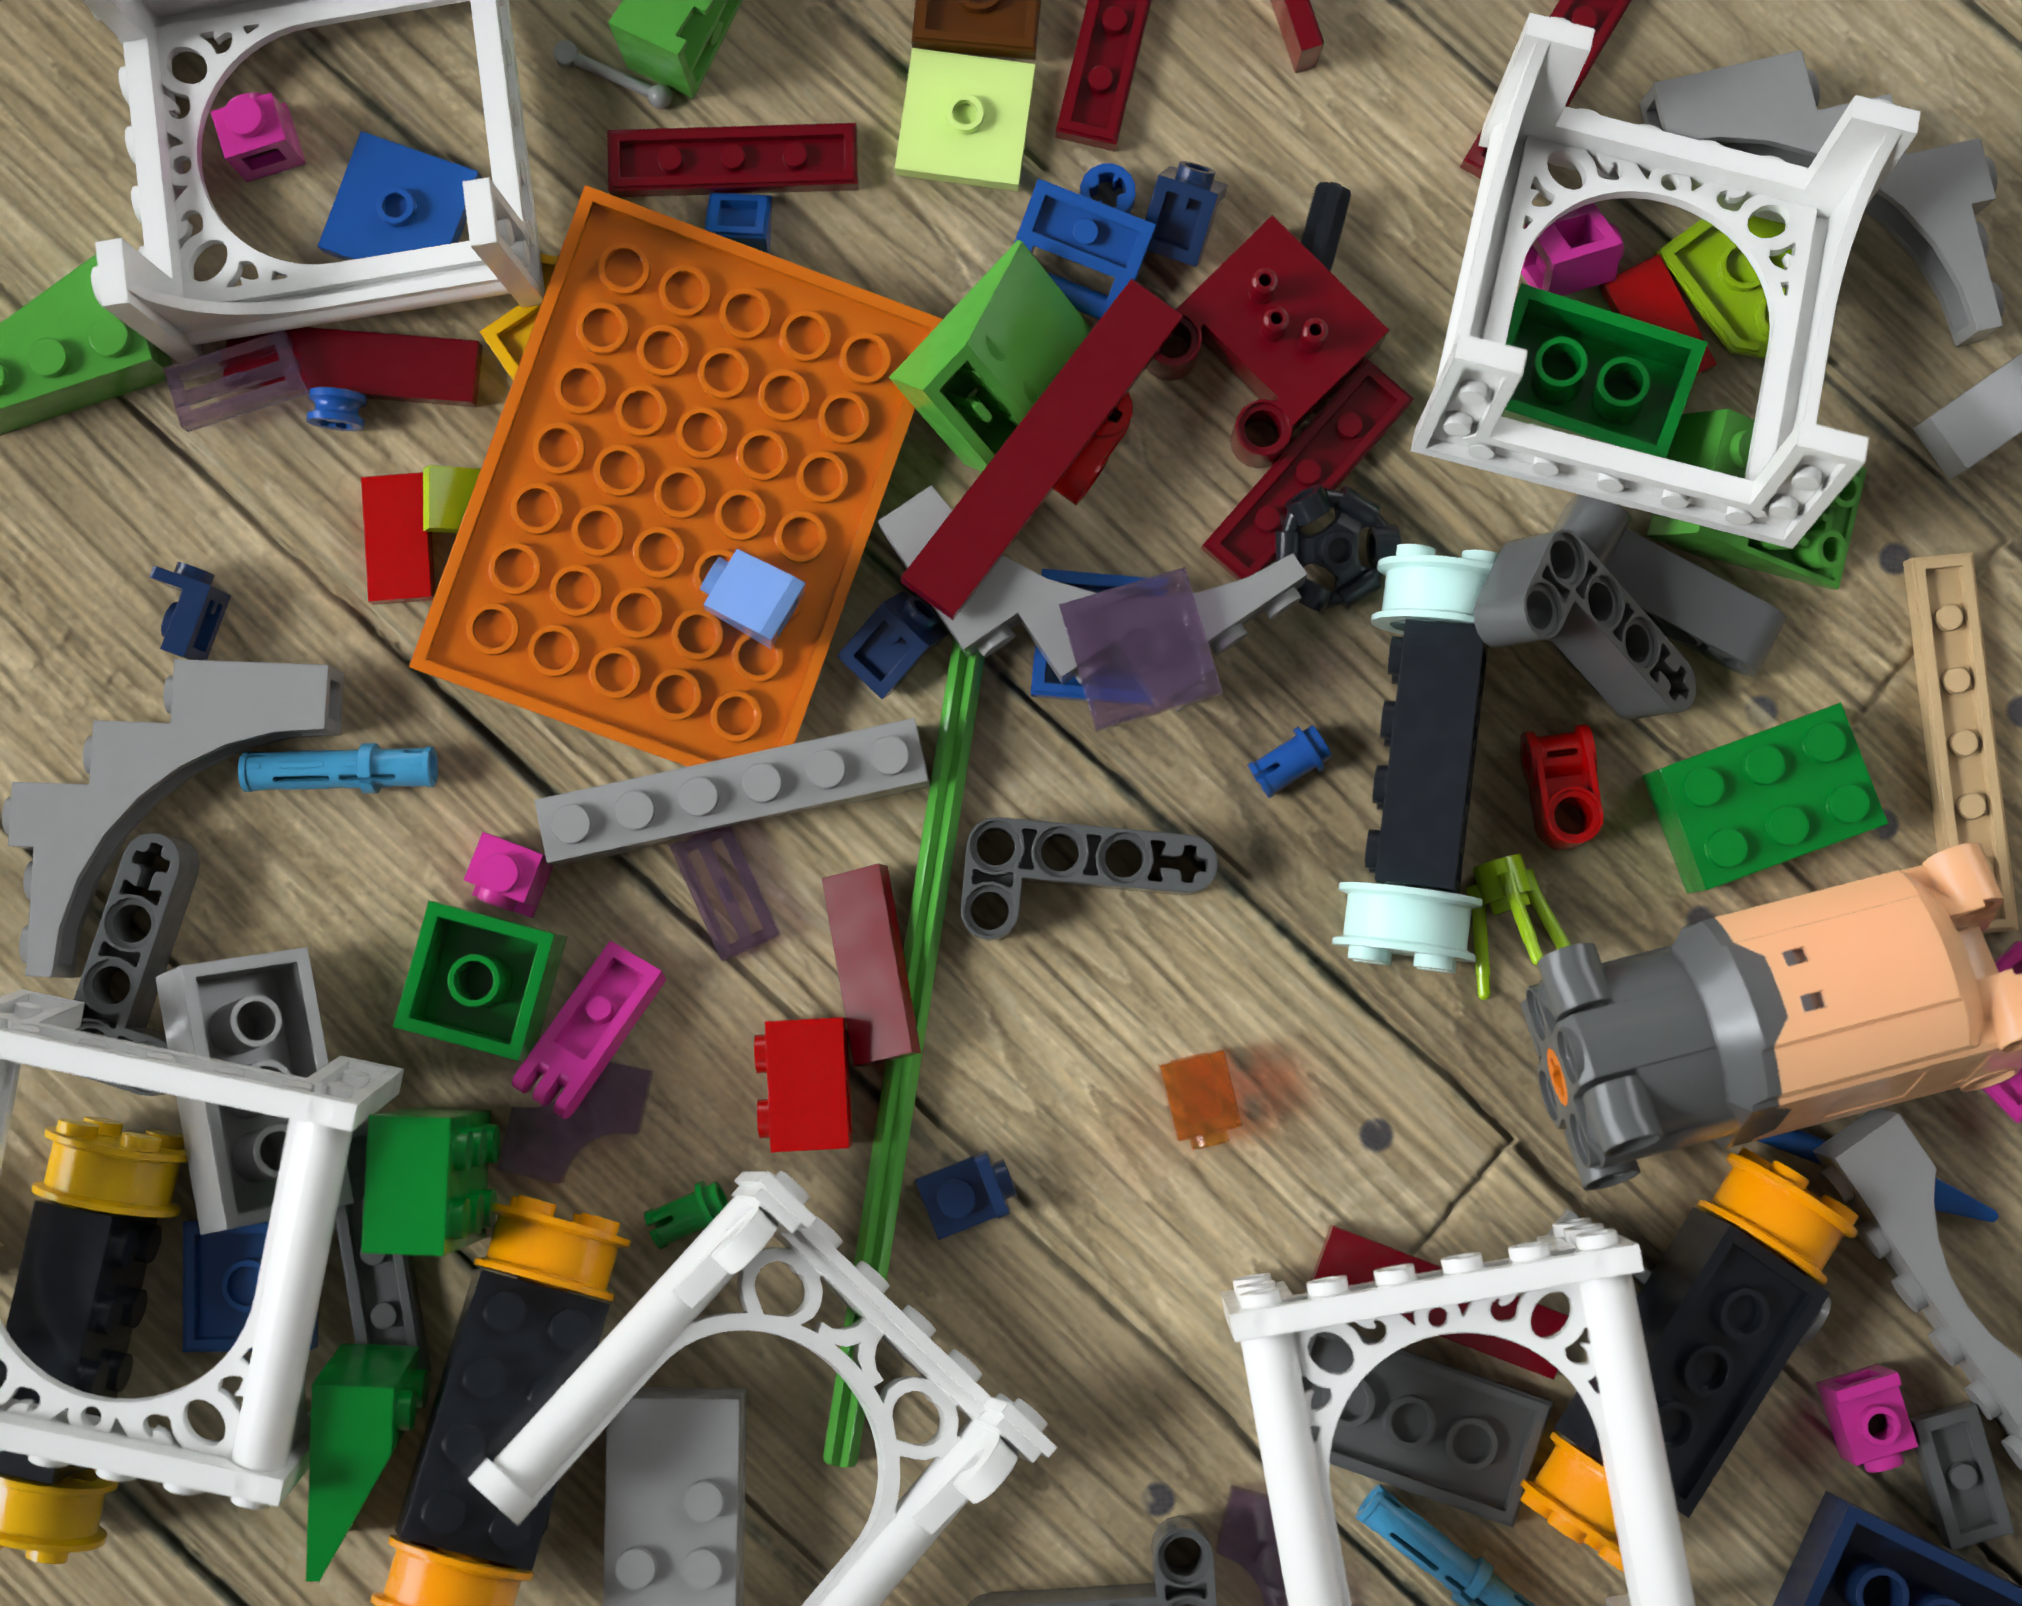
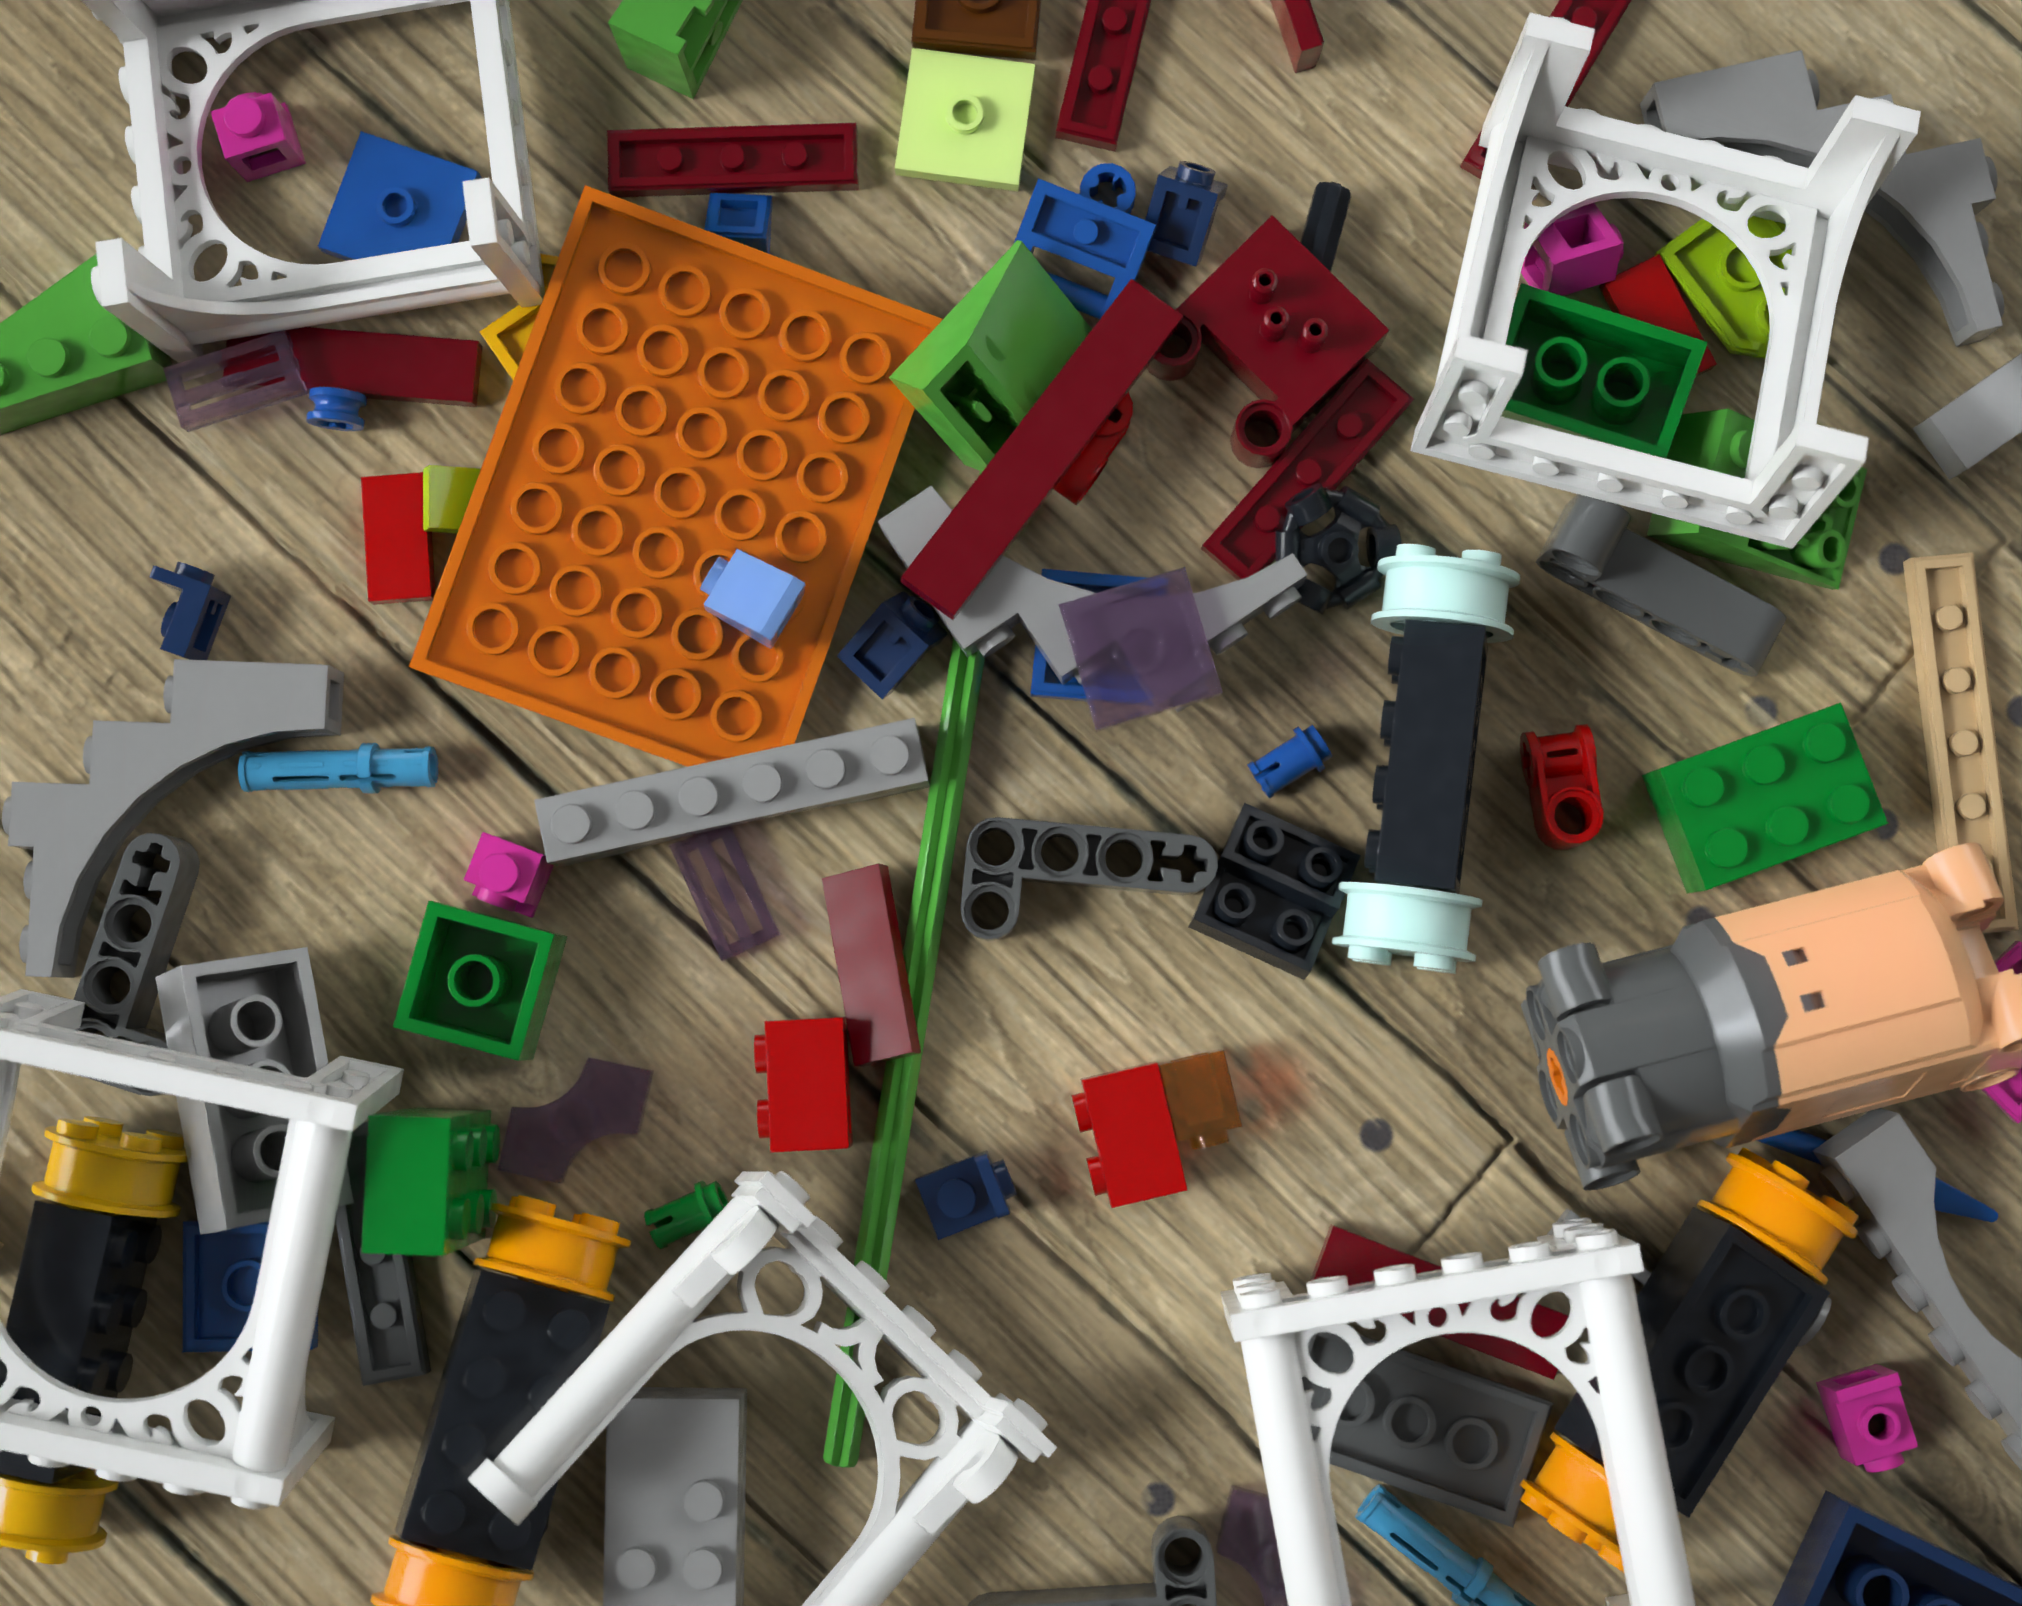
green slope [306,1343,429,1582] -> none
dark pink hinge [512,940,667,1119] -> none
light grey hinge [553,40,673,109] -> none
lime plant [1465,854,1571,1000] -> none
dark grey beam [1474,529,1696,719] -> none
dark grey plate [1909,1401,2015,1550] -> none
none -> red brick [1071,1061,1188,1208]
none -> black slope [1188,803,1361,980]

